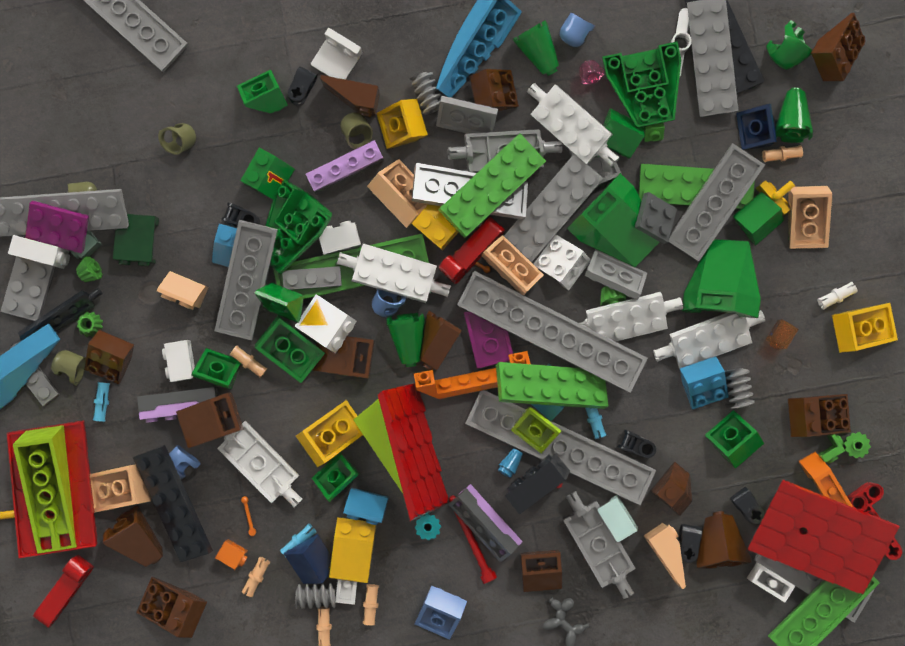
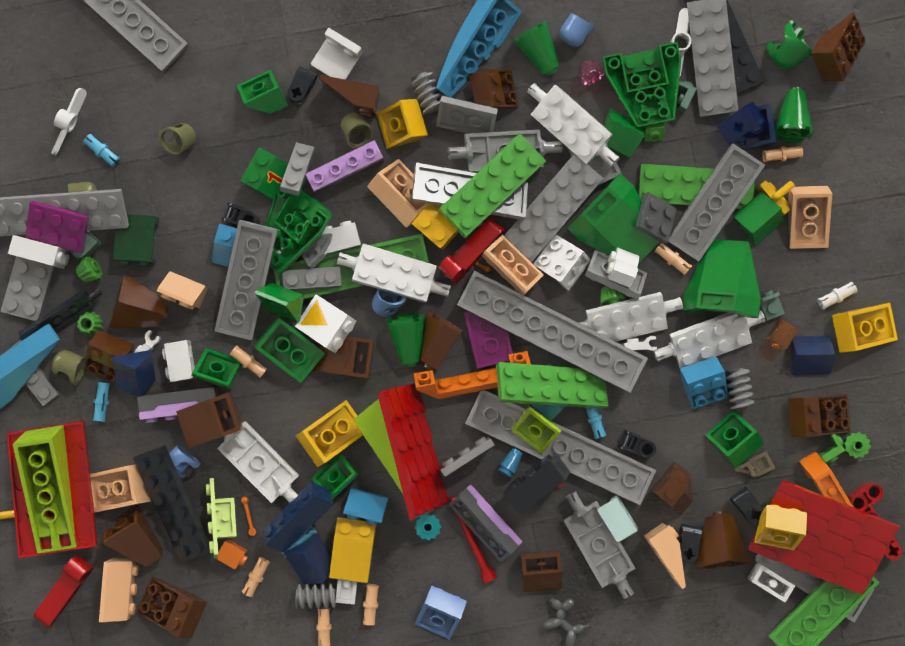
none -> white piece [52,88,87,156]
none -> medium azure pin [83,134,120,167]
none -> light nougat slope [99,557,139,622]
none -> reddish brown slope [109,275,168,328]
none -> dark blue slope [112,350,156,397]
none -> white plate [134,330,161,353]
none -> yellowish green bracket [206,478,237,558]
none -> dark blue brick [263,482,333,553]
none -> light grey plate [280,142,314,196]
none -> light grey plate [302,233,333,268]
none -> light grey plate [441,436,494,476]
none -> white brick [606,247,639,287]
none -> white plate [622,336,657,351]
none -> light nougat pin [654,243,692,275]
none -> sand green bracket [677,81,697,113]
none -> clear blue brick [717,102,766,145]
none -> dark tan slope [734,450,775,477]
none -> yellow slope [755,505,807,550]
none -> sand green bracket [760,290,785,321]
none -> dark blue slope [791,336,836,375]

